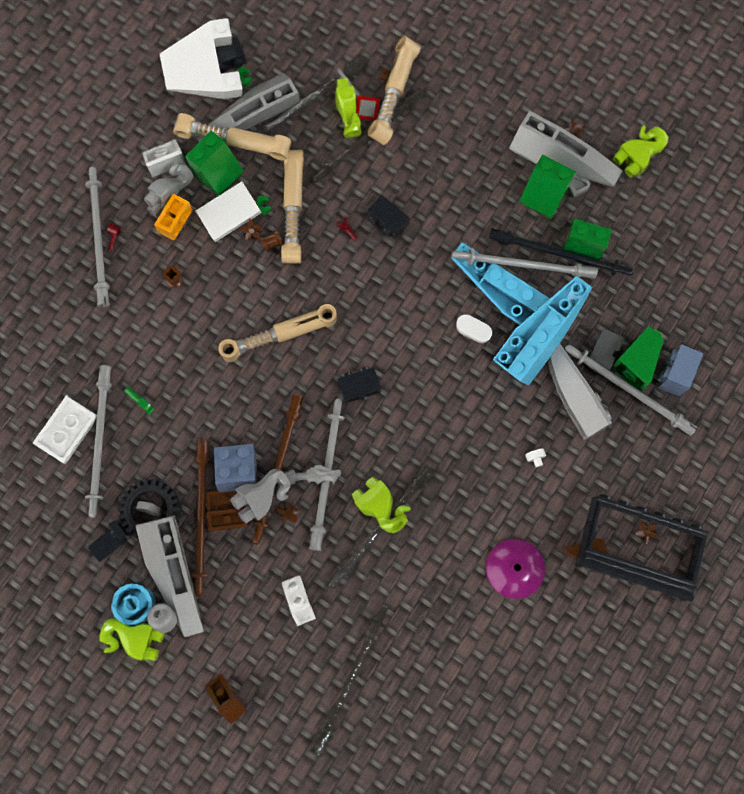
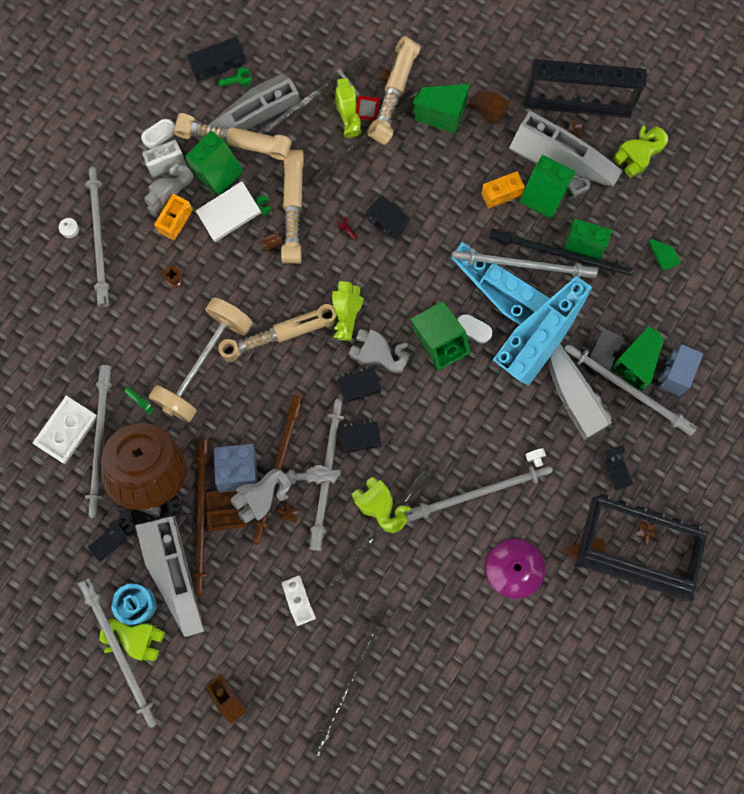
dark red hand [107,223,121,251] -> none
light grey head [147,603,177,633] -> none
white wedge [160,18,242,99] -> none
reddish brown plant [240,218,262,240] -> none
none -> white tile [59,218,79,238]
none -> light grey bar [78,578,156,728]
none -> reddish brown piece [101,423,187,510]
none -> white tile [141,119,175,148]
none -> tan axle [149,298,253,423]
none -> lime hips [332,281,364,341]
none -> black brick [339,420,381,454]
none -> light grey hips [349,329,410,373]
none -> light grey bar [404,466,553,523]
none -> green slope [410,301,471,371]
none -> green slope [413,84,470,134]
none -> reddish brown slope [468,91,510,125]
none -> light orange brick [481,171,525,209]
none -> black window [523,59,647,118]
none -> black bracket [600,445,633,491]
none -> green tile [648,239,681,272]

